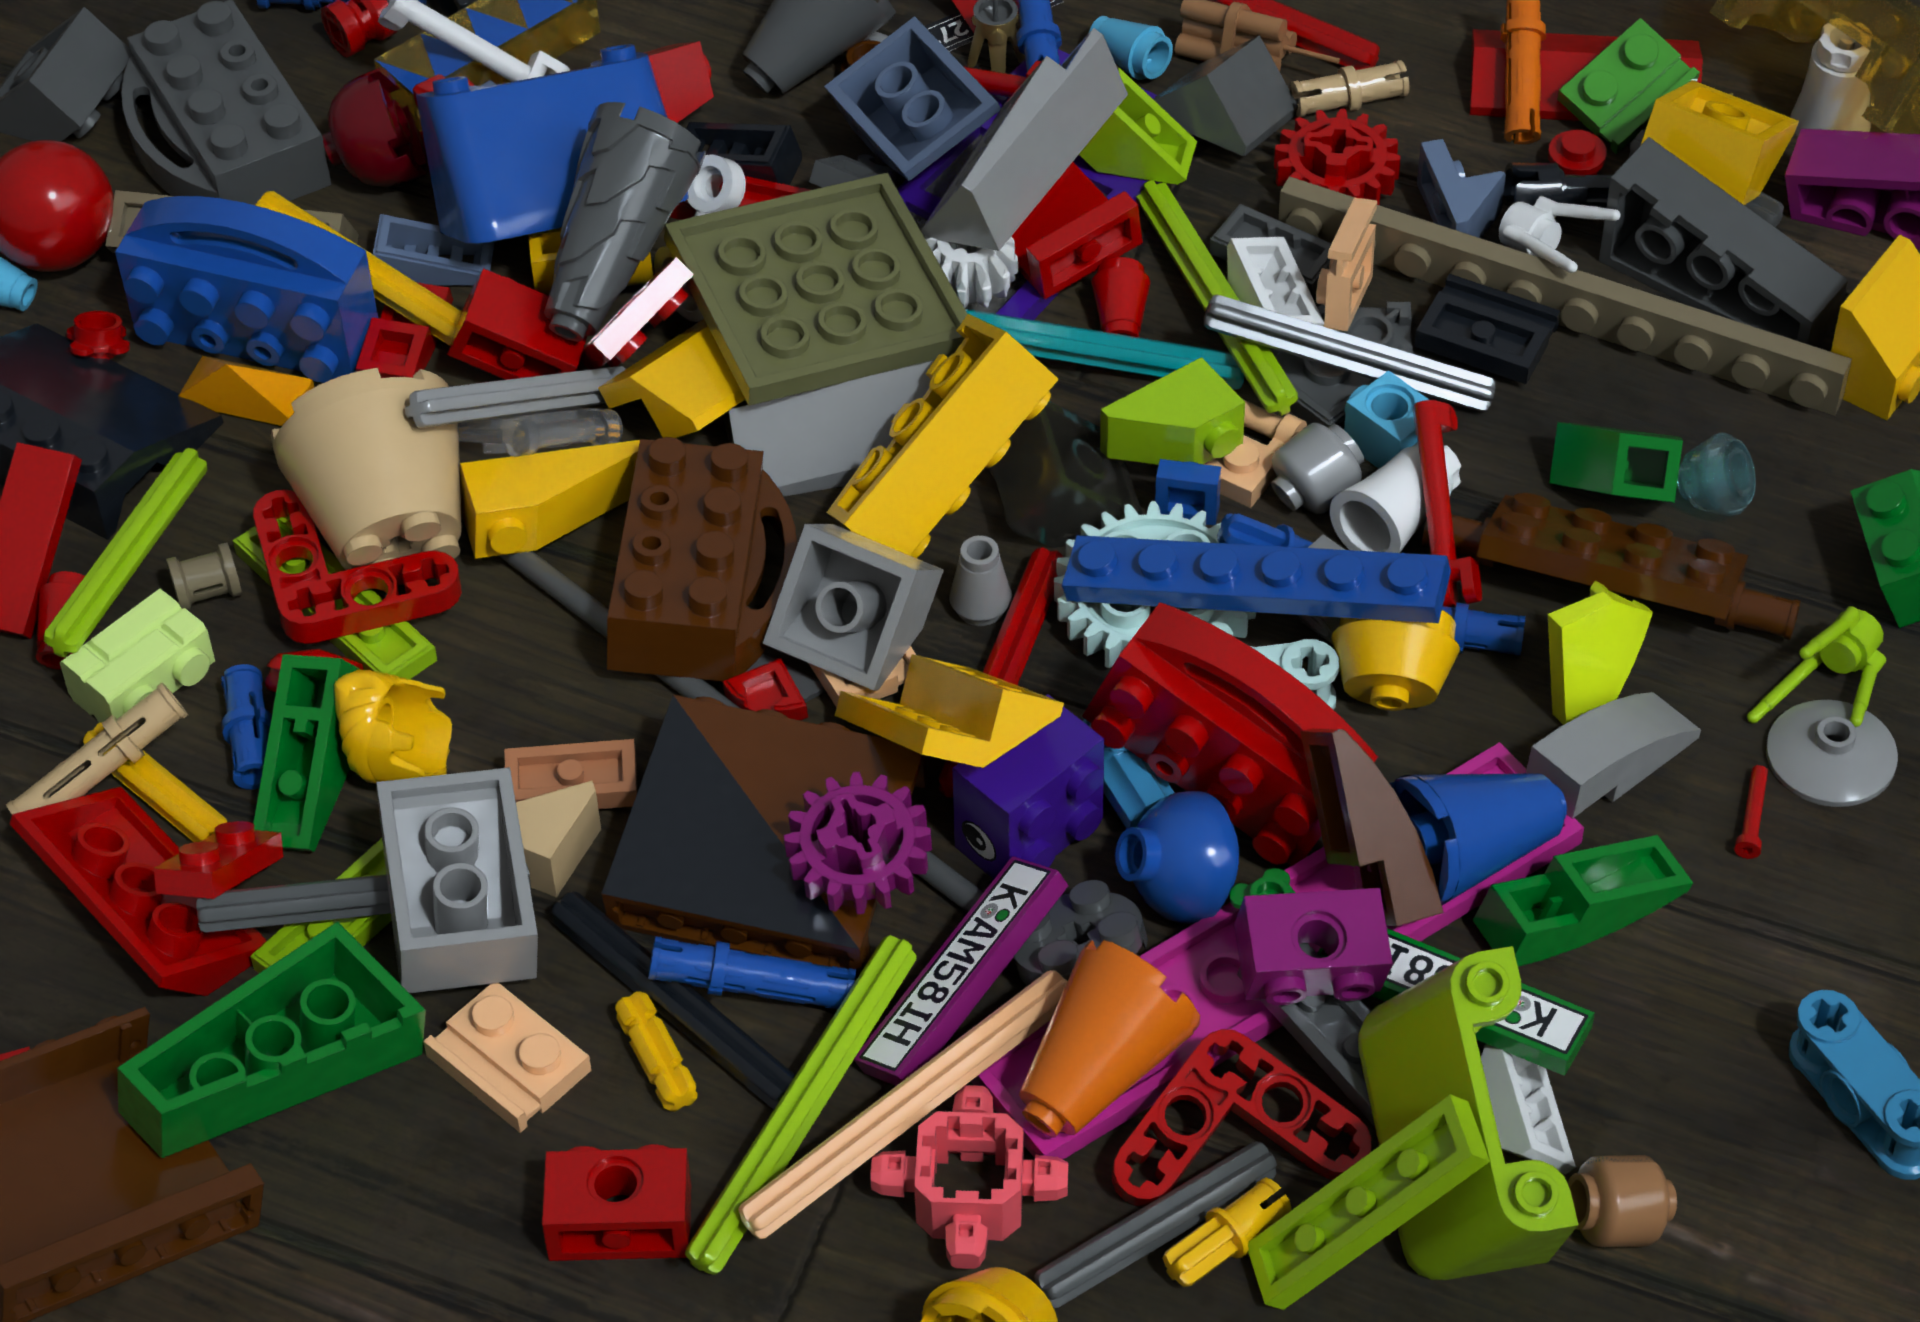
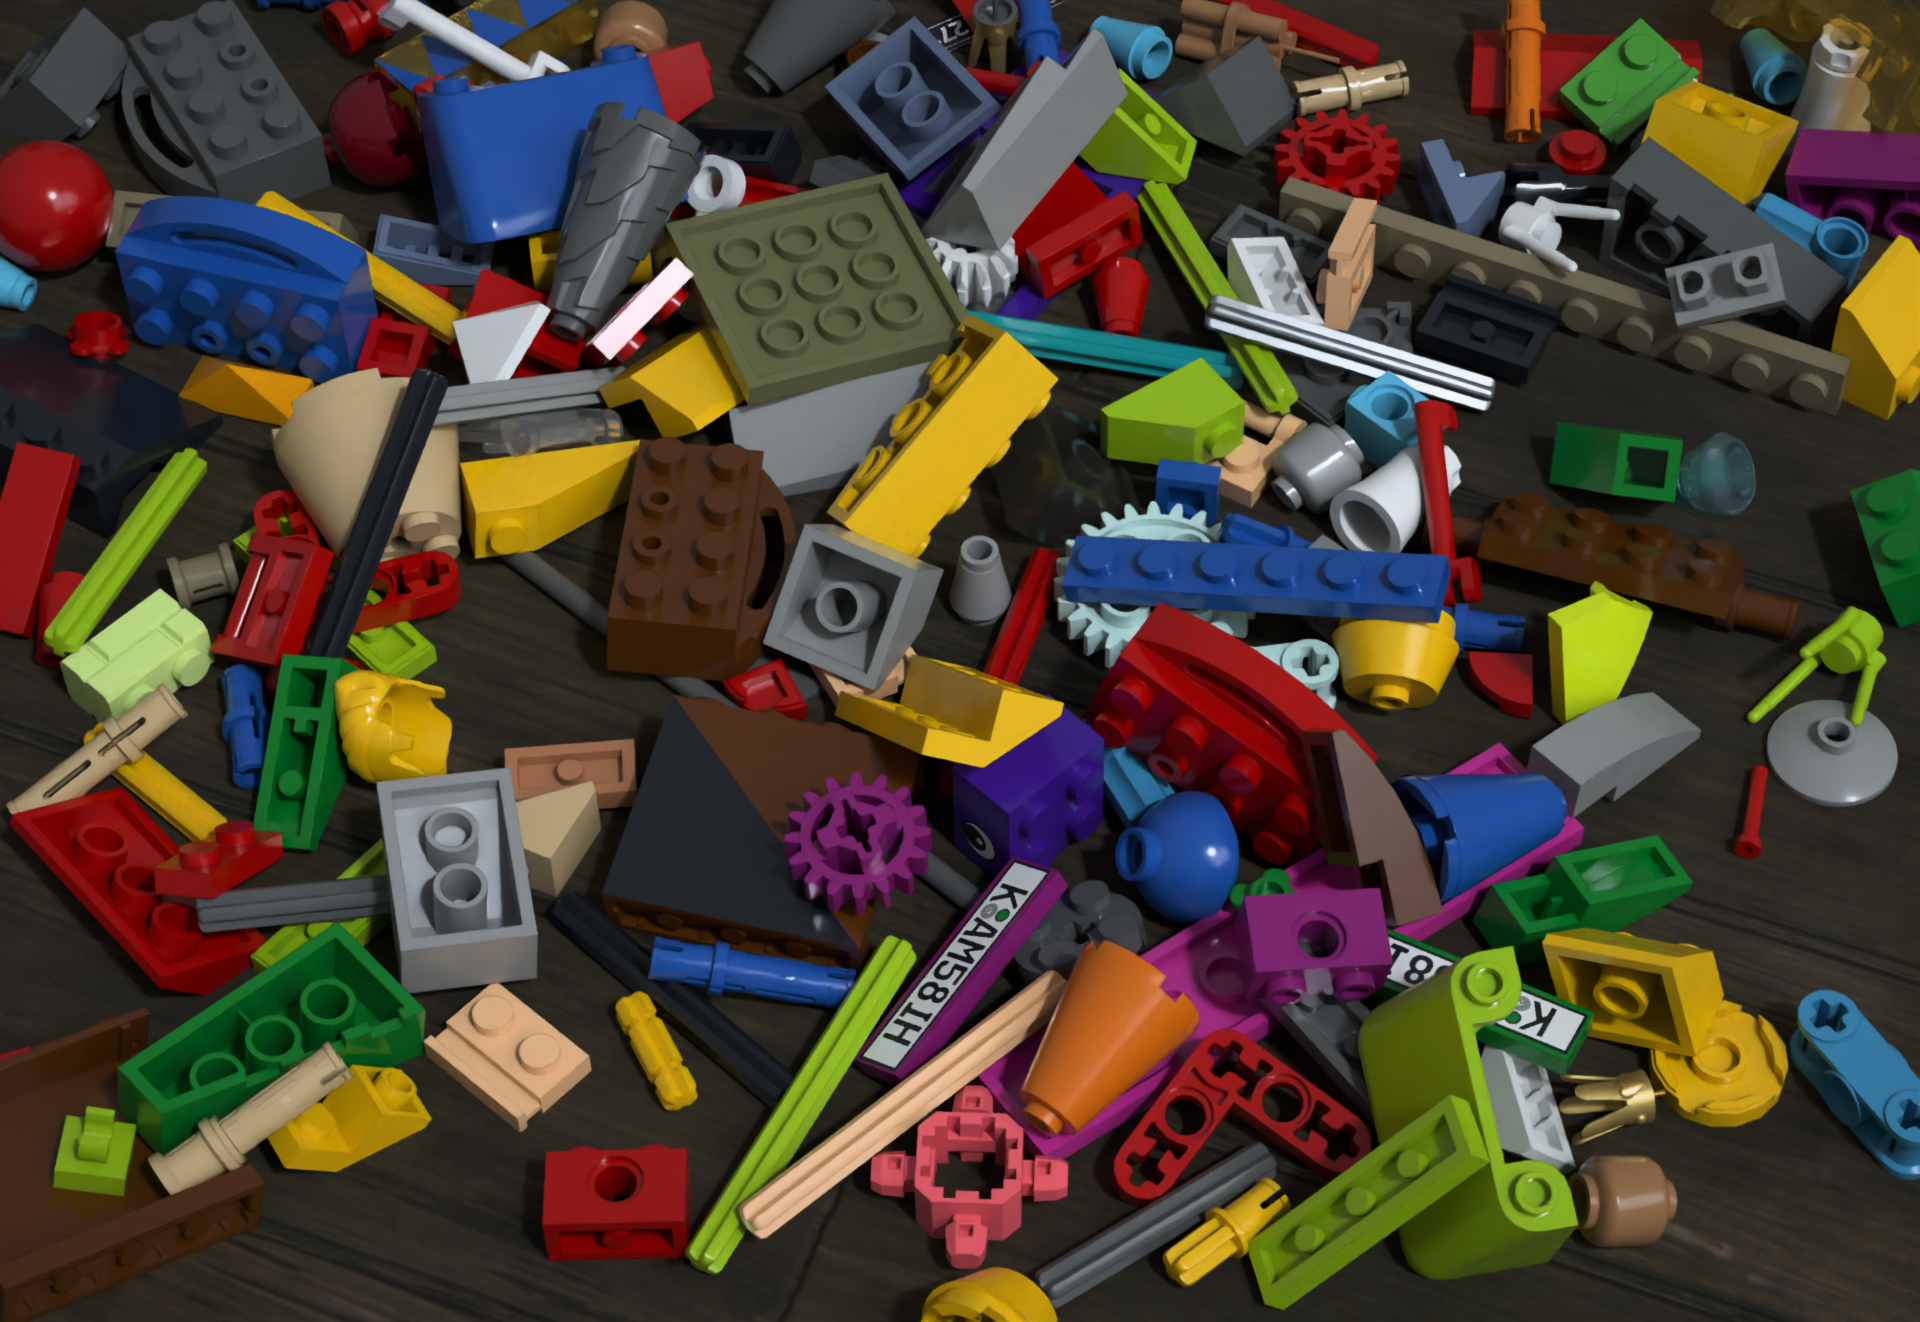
none -> lime tile [53,1106,137,1197]
none -> tan pin [148,1041,354,1195]
none -> red plate [210,533,334,670]
none -> yellow slope [268,1065,432,1172]
none -> black axle [303,368,448,658]
none -> white slope [452,300,551,384]
none -> medium nougat head [593,0,668,60]
none -> red tile [1467,651,1533,719]
none -> yellow slope [1542,928,1724,1057]
none -> pearl gold piece [1558,1069,1666,1146]
none -> yellow tile [1648,1000,1788,1127]
none -> light grey hips [1665,243,1787,330]
none -> medium azure cone [1740,28,1807,105]
none -> dark azure piece [1754,193,1869,291]

